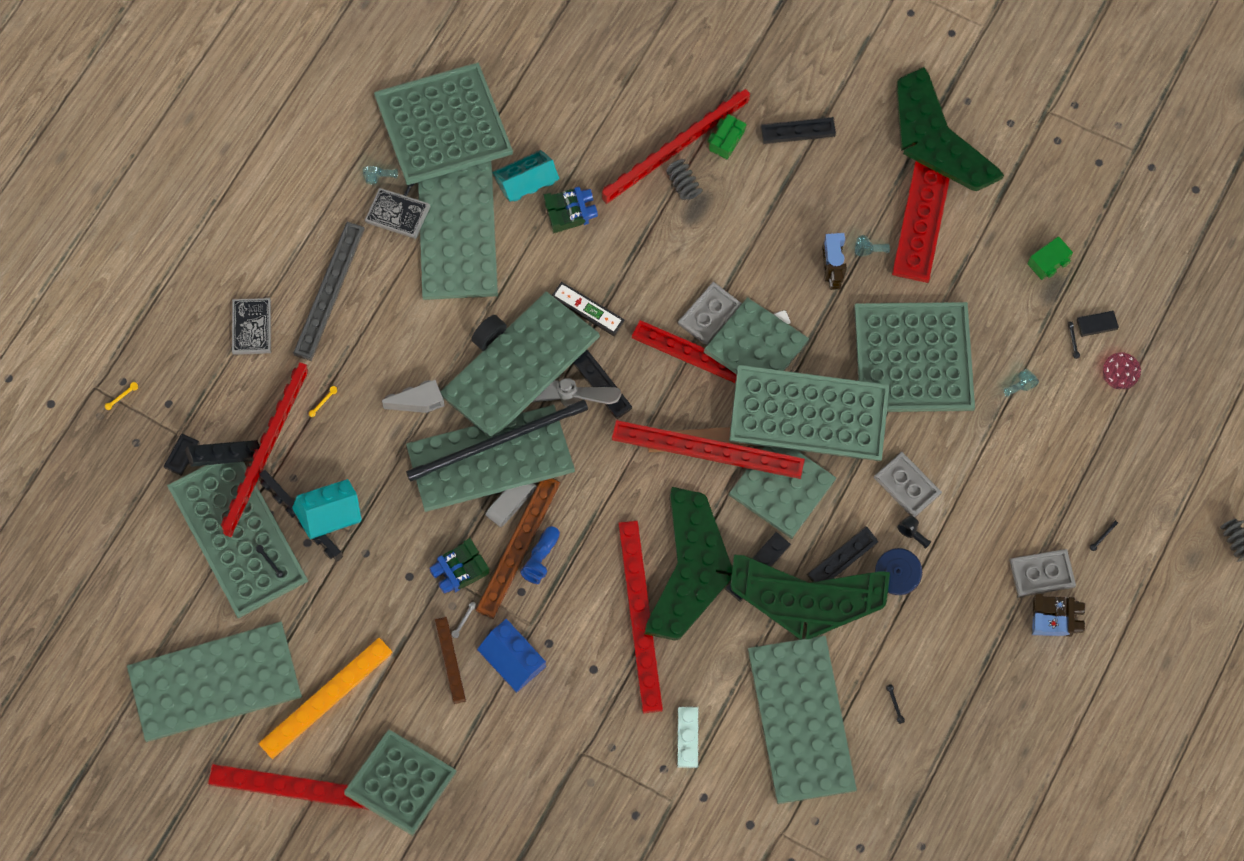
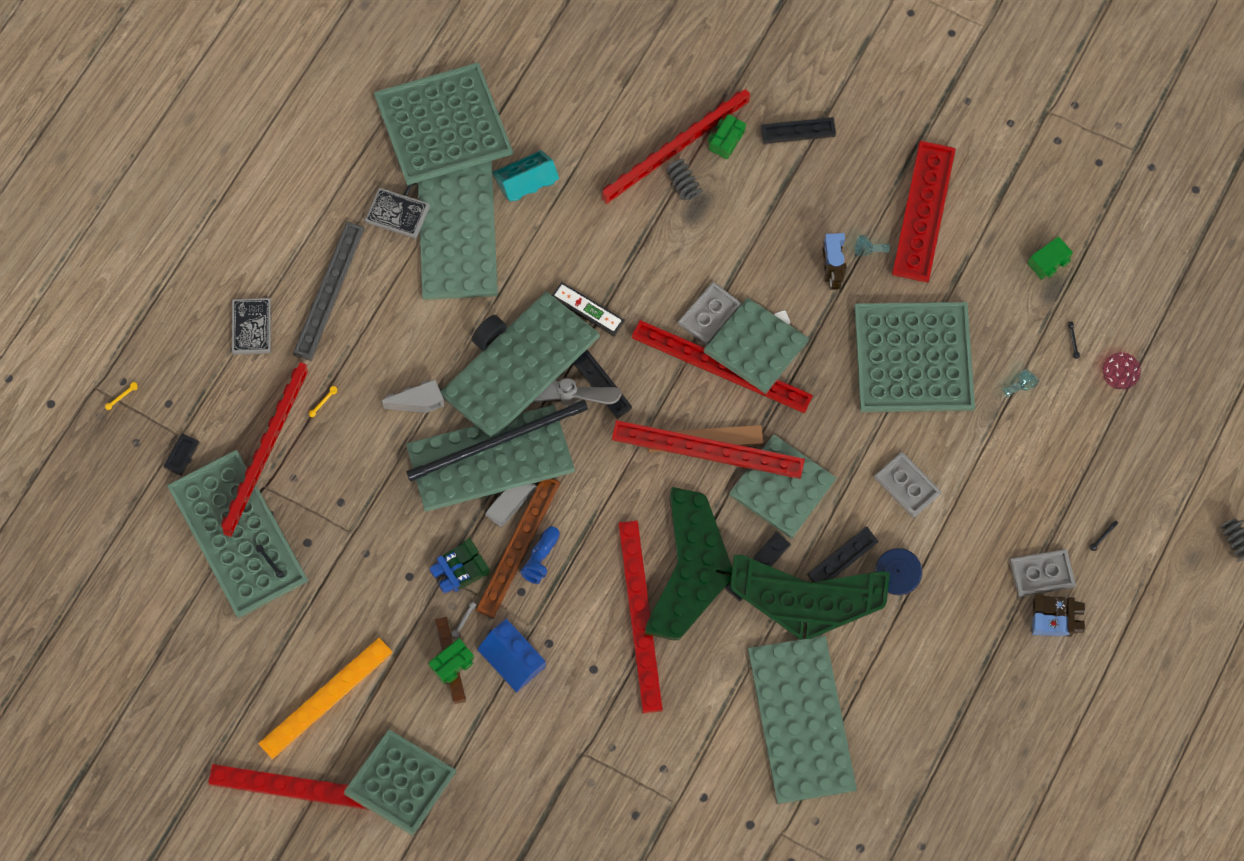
sand green plate [127,621,302,742] -> none
black plate [185,440,260,467] -> none
black plate [259,470,343,562] -> none
teal slope [292,479,362,539] -> none
clear light blue bar [363,166,398,184] -> none
hips [543,187,598,234] -> none
light aqua plate [678,707,698,768] -> none
sand green plate [729,365,889,461] -> none
black hinge [886,684,905,724] -> none
dark green wing [896,67,1004,191] -> none
black bar [897,516,932,549] -> none
black tile [1077,311,1119,337] -> none
none -> green brick [428,638,475,684]

